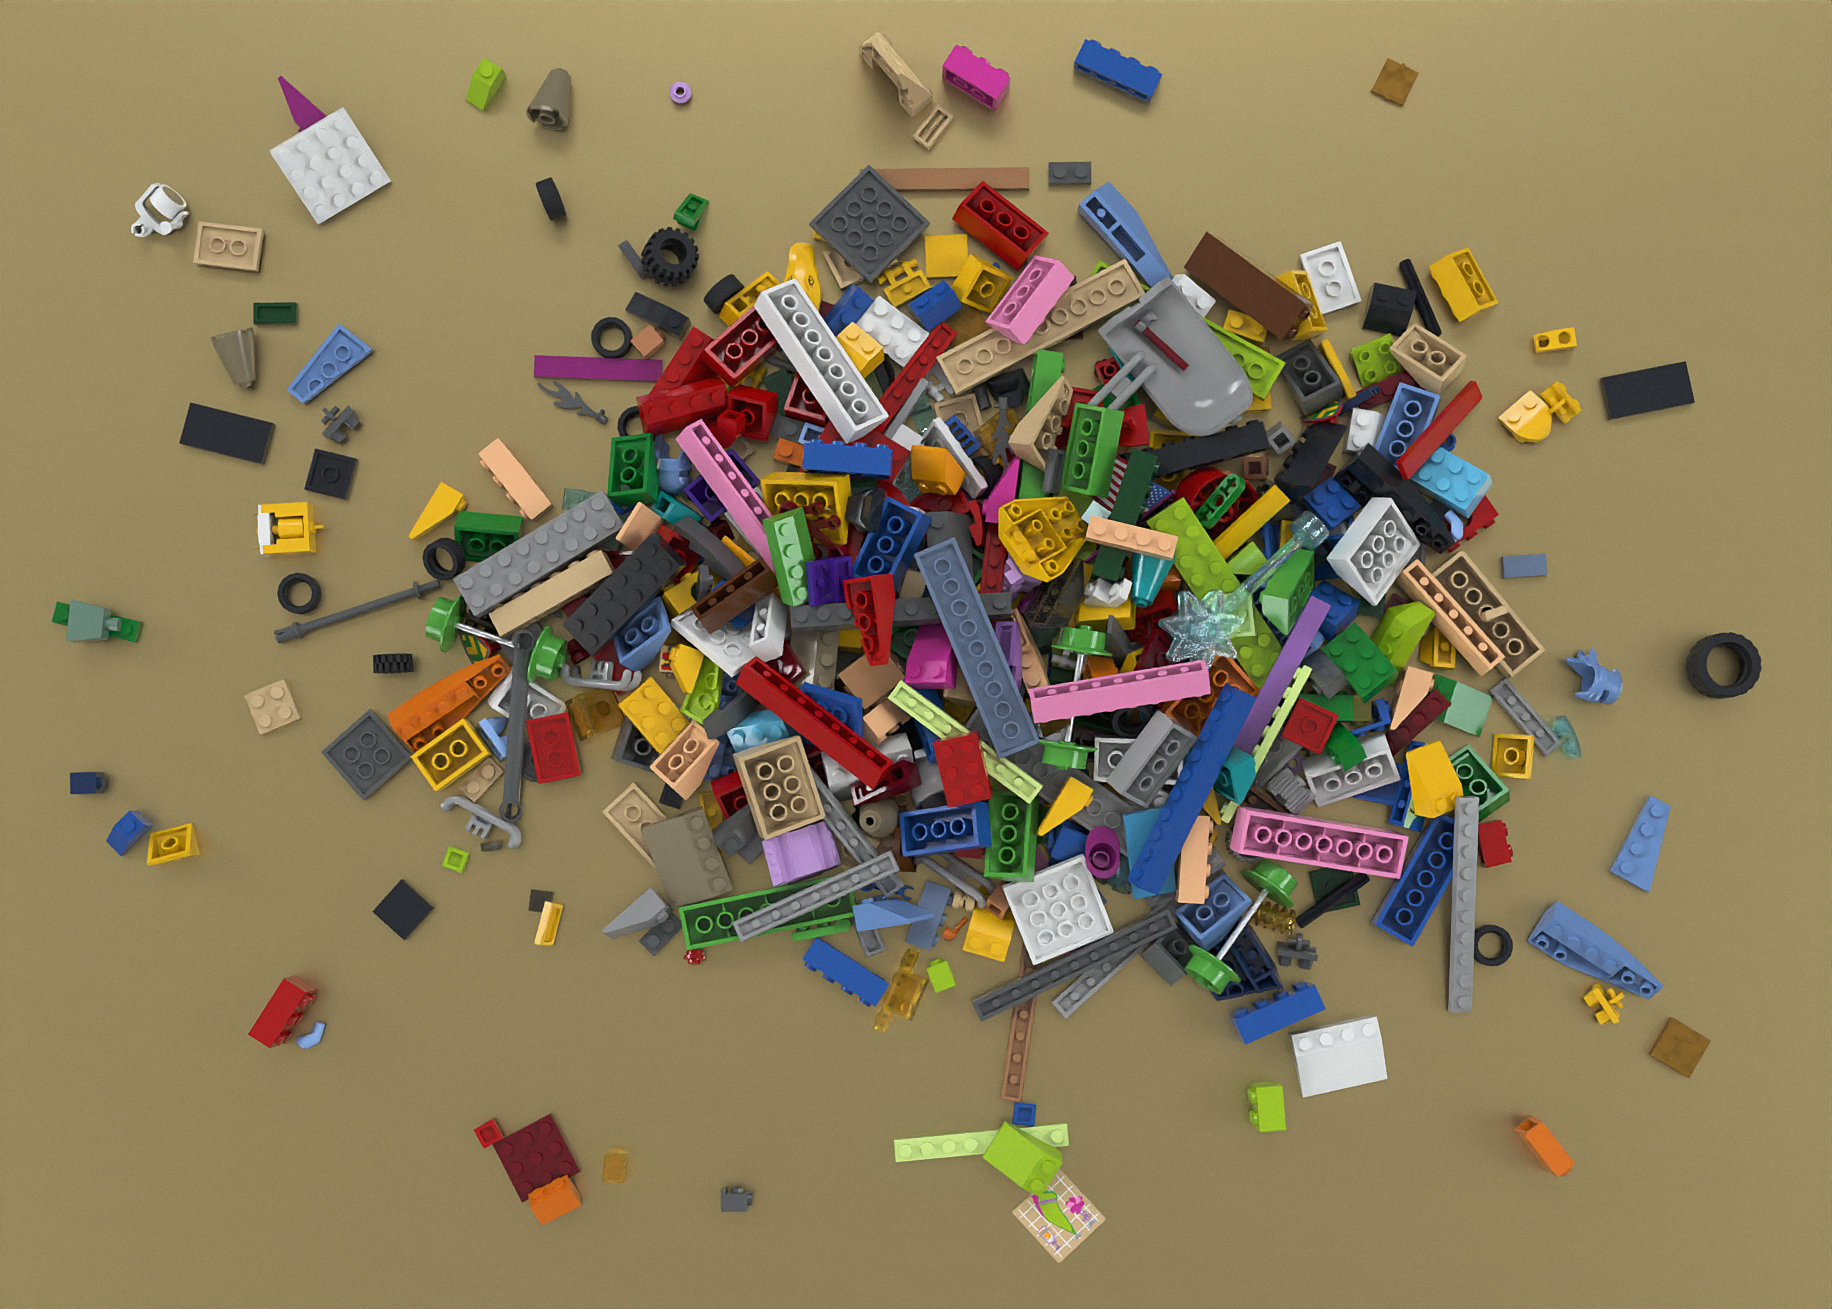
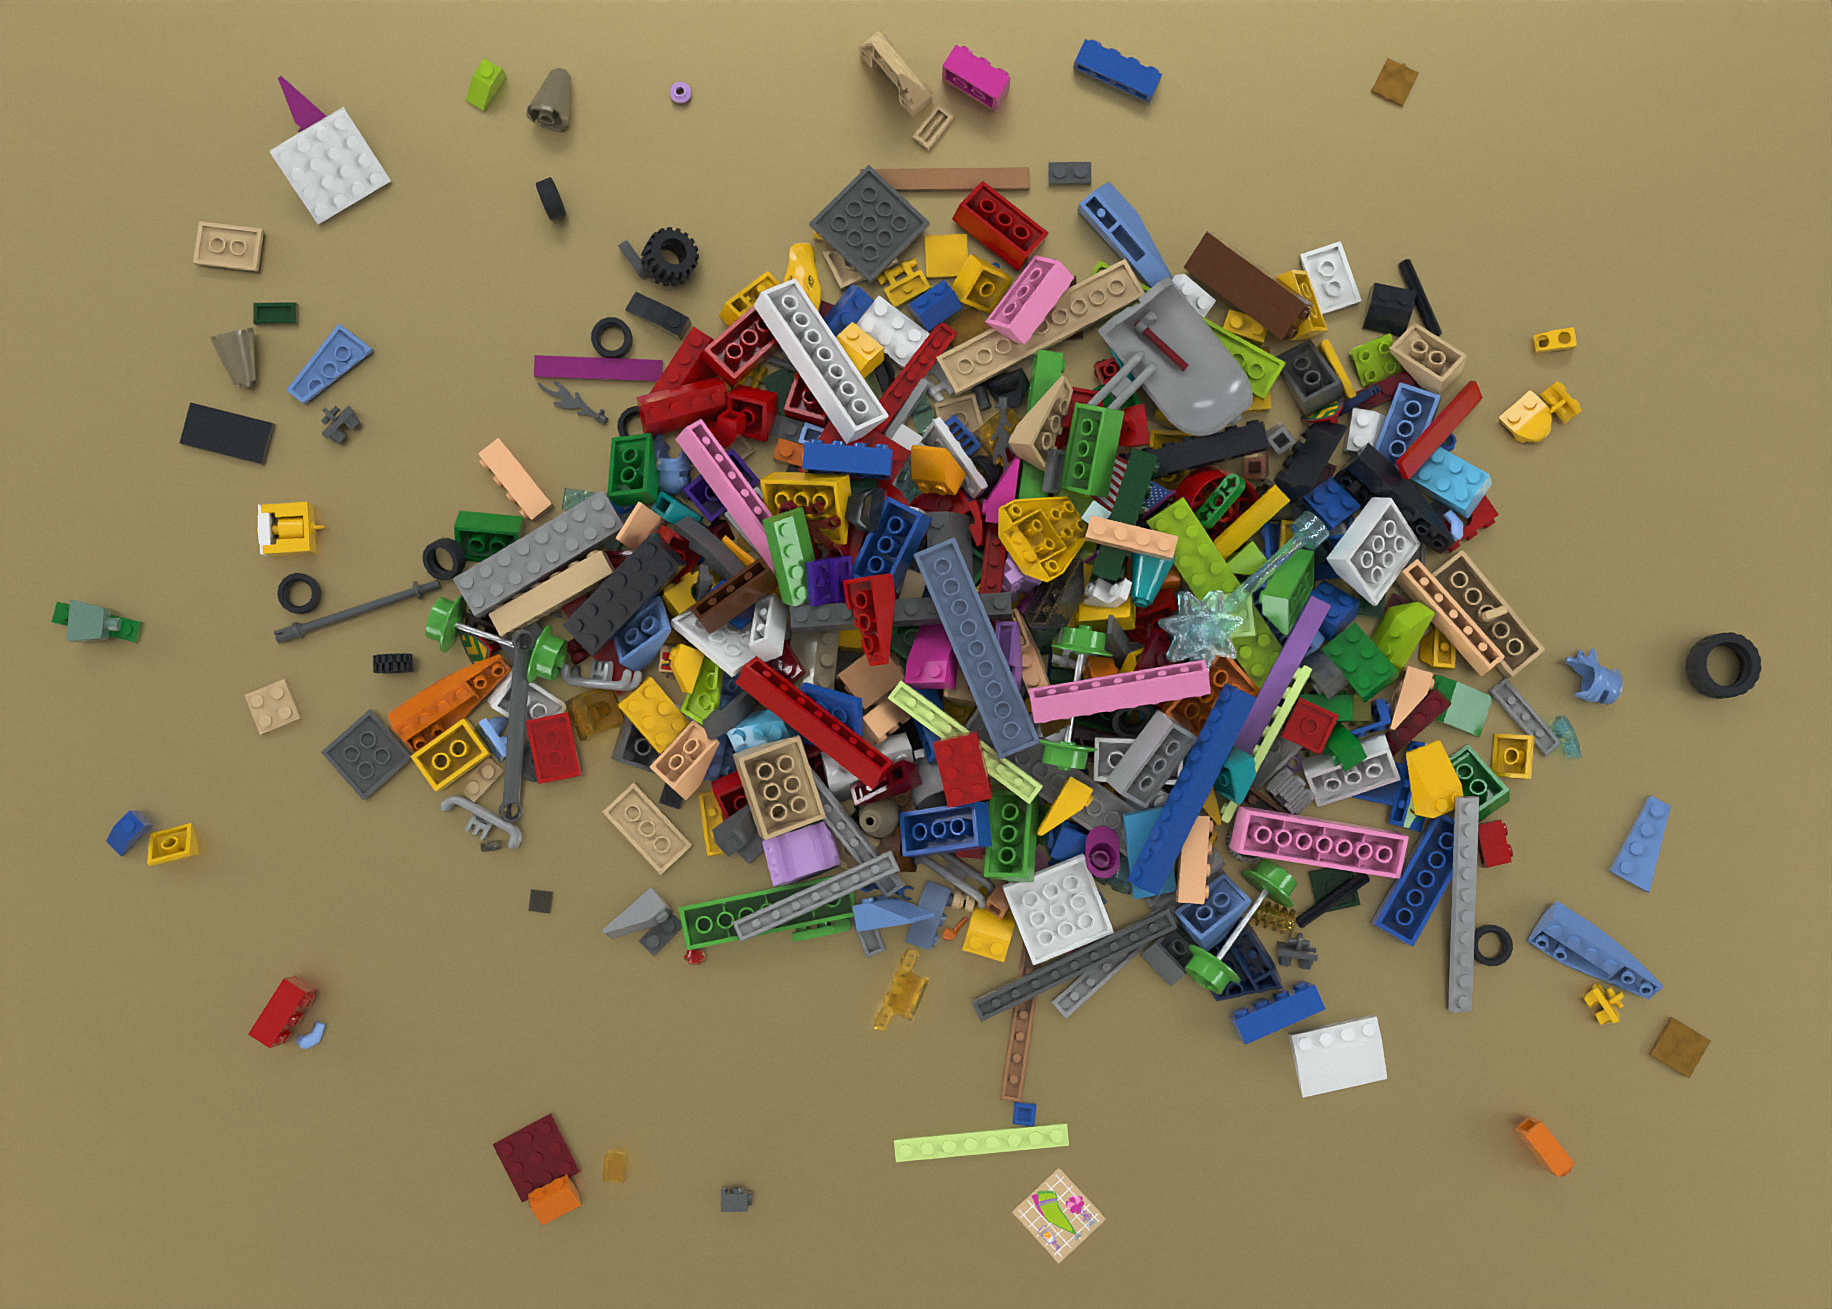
dark blue brick [70,772,106,794] -> none
white piece [131,183,189,237] -> none
black tile [304,448,358,500] -> none
black tile [372,879,434,940] -> none
yellow slope [408,482,467,541] -> none
lime tile [442,846,470,874] -> none
red plate [474,1118,504,1149] -> none
yellow tile [534,901,563,947] -> none
nougat brick [630,325,666,359] -> none
dark tan slope [641,805,733,909] -> none
green slope [673,193,709,231] -> none
black tyre [704,274,744,314] -> none
blue brick [802,937,890,1007] -> none
lime brick [926,958,956,993] -> none
lime slope [983,1121,1063,1197] -> none
lime brick [1247,1081,1286,1132] -> none
yellow slope [1429,247,1499,322] -> none
sand blue tile [1501,554,1547,578] -> none
black tile [1600,361,1695,420] -> none

